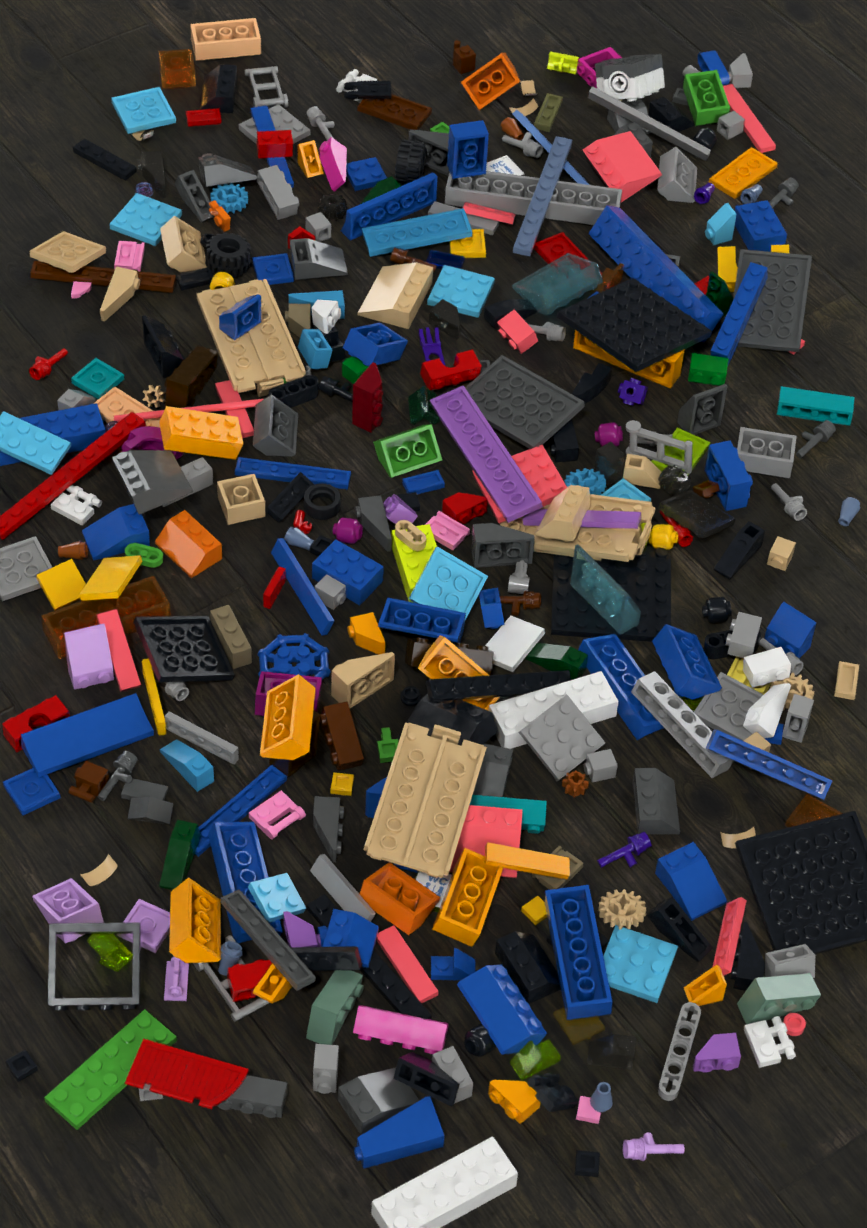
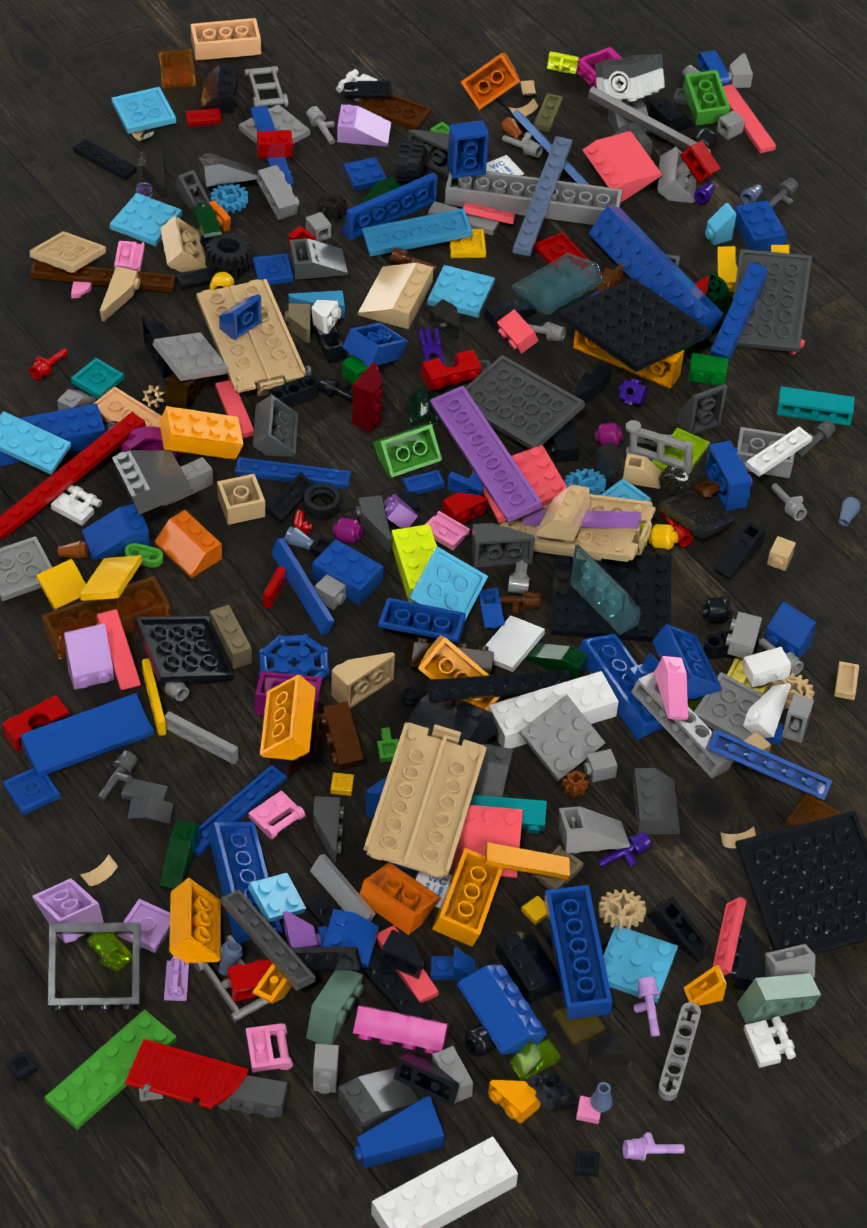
reddish brown brick [69,761,109,803] -> none
coral piece [114,399,263,423] -> none
dark azure slope [160,739,214,792] -> none
light orange slope [298,140,324,178] -> none
dark azure brick [298,329,332,369] -> none
dark pink slope [319,137,347,192] -> none
light orange slope [347,612,385,654] -> none
tan beam [395,520,426,551] -> none
clear blue tile [426,250,465,269] -> none
reddish brown brick [453,40,476,74] -> none
blue slope [655,842,727,921] -> none
medium lavender slope [693,1033,741,1072] -> none
light orange tile [709,147,778,199] -> none
coral tile [783,1013,806,1036] -> none
none -> light grey plate [153,332,229,381]
none -> dark green slope [192,202,222,238]
none -> bright pink plate [246,1024,293,1072]
none -> lavender slope [337,104,391,147]
none -> black slope [378,929,424,979]
none -> blue slope [447,472,483,496]
none -> light grey slope [559,806,630,853]
none -> blue slope [626,653,659,684]
none -> lavender piece [634,977,660,1037]
none -> bright pink slope [654,656,688,720]
none -> red brick [680,141,721,183]
none -> white tile [745,427,813,476]

